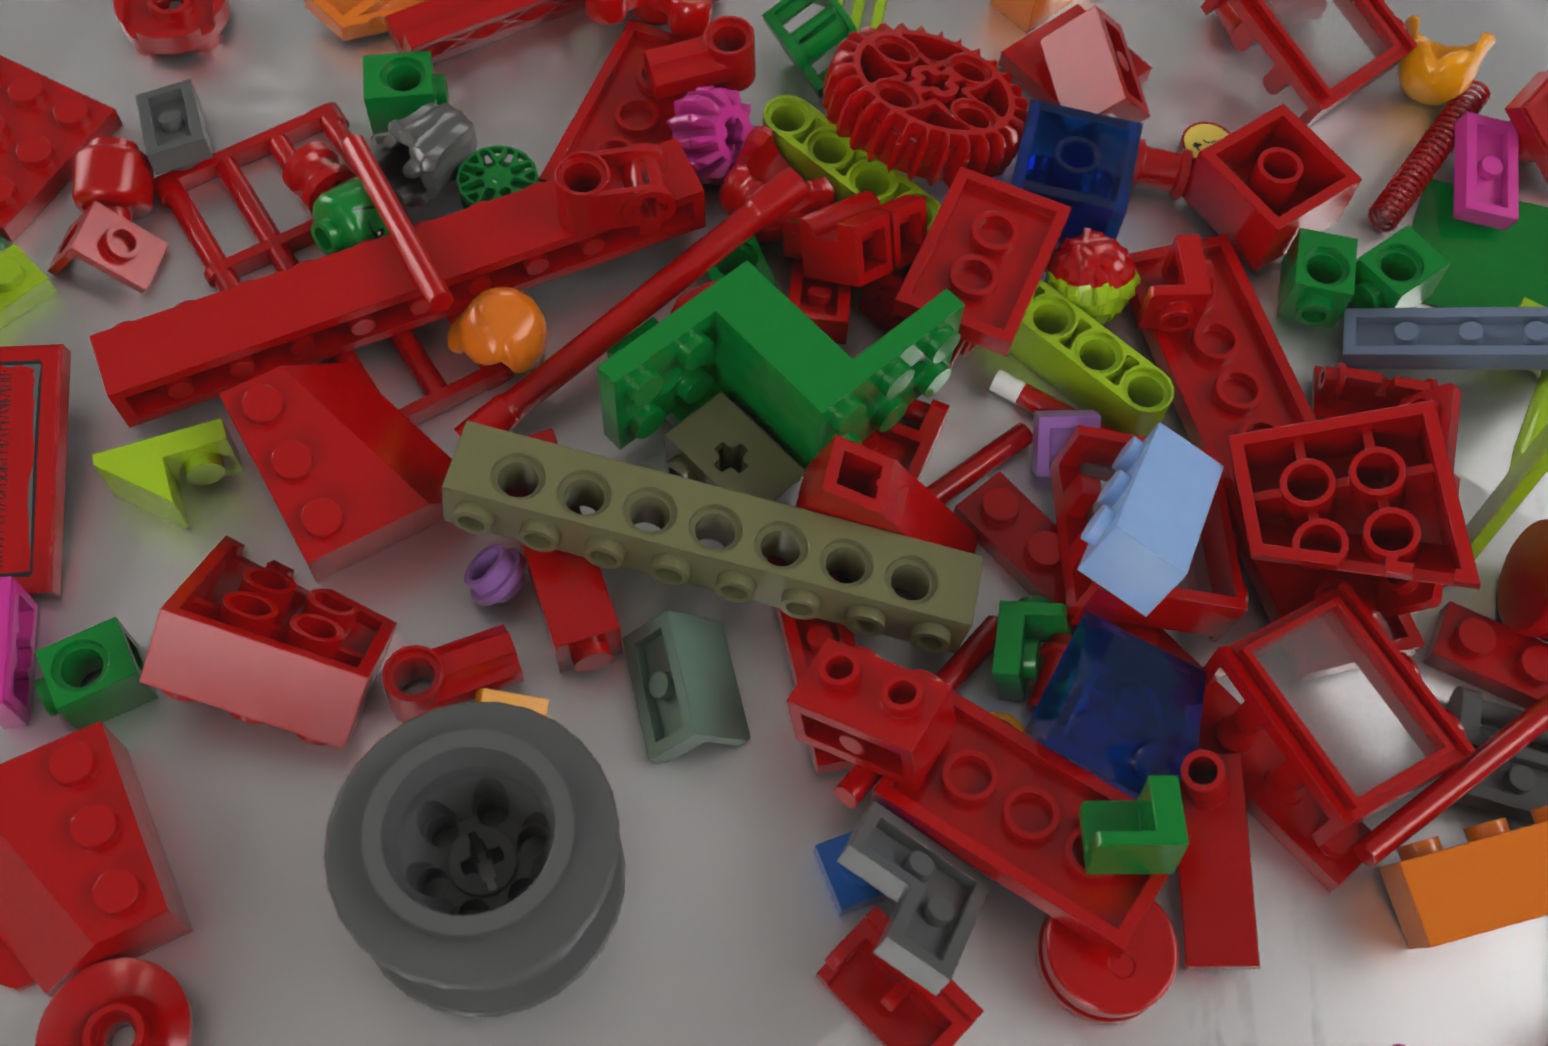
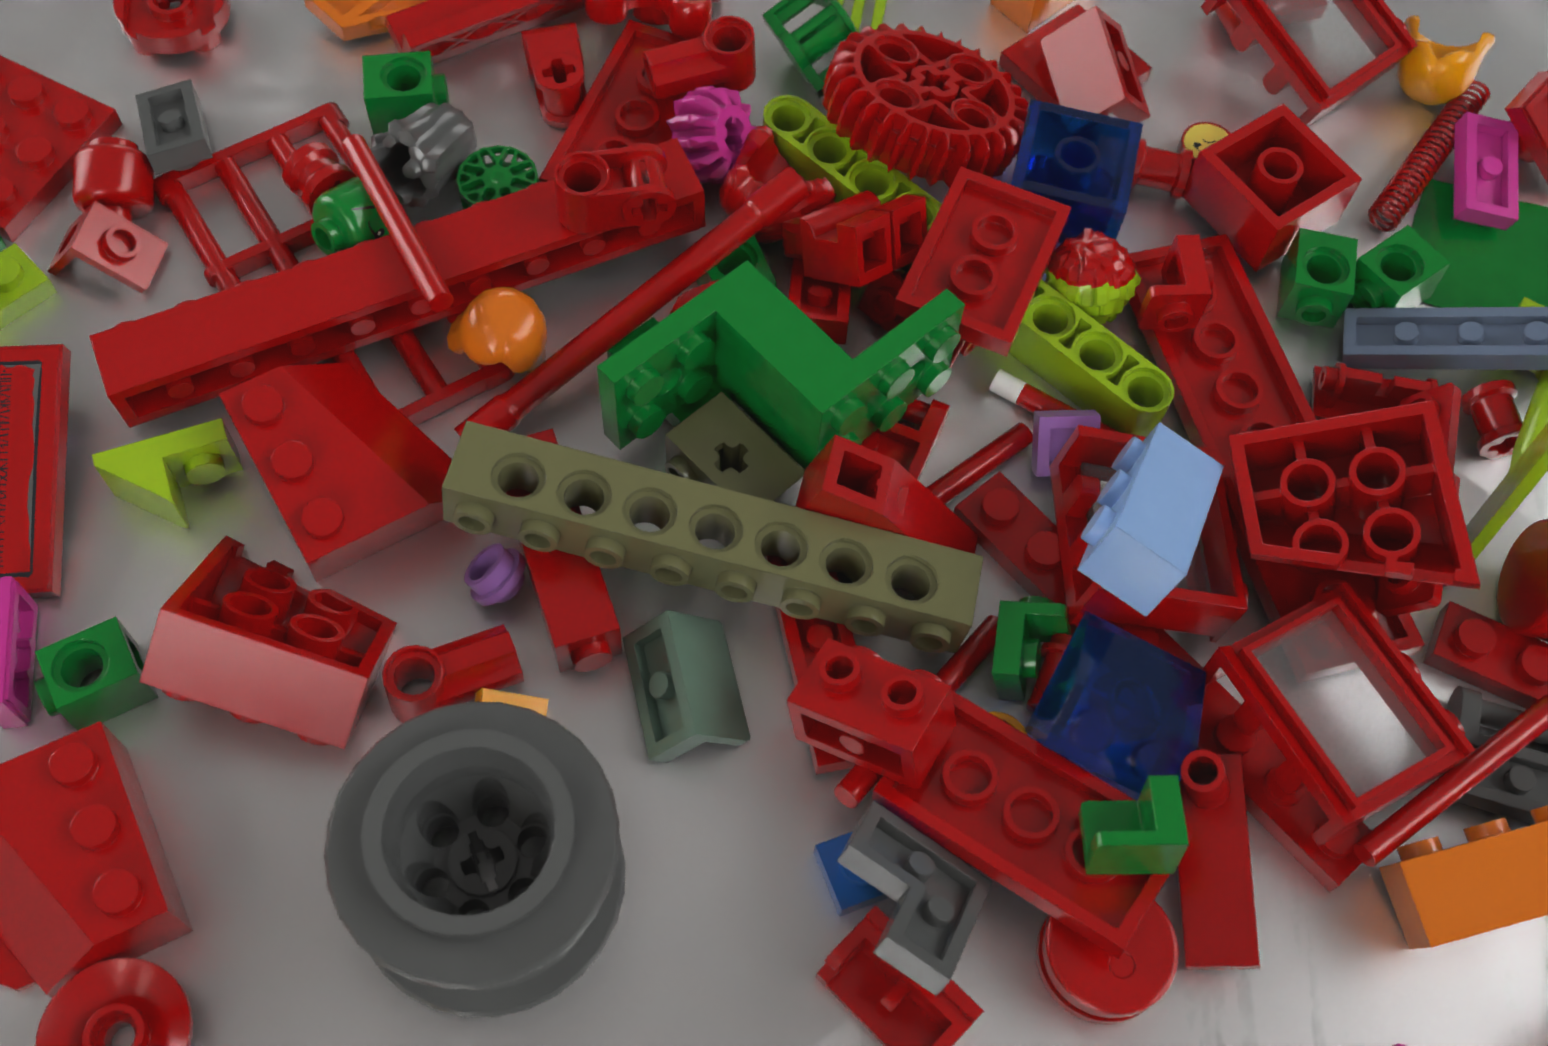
none -> red piece [521,22,587,129]
none -> red bush [1460,379,1523,459]

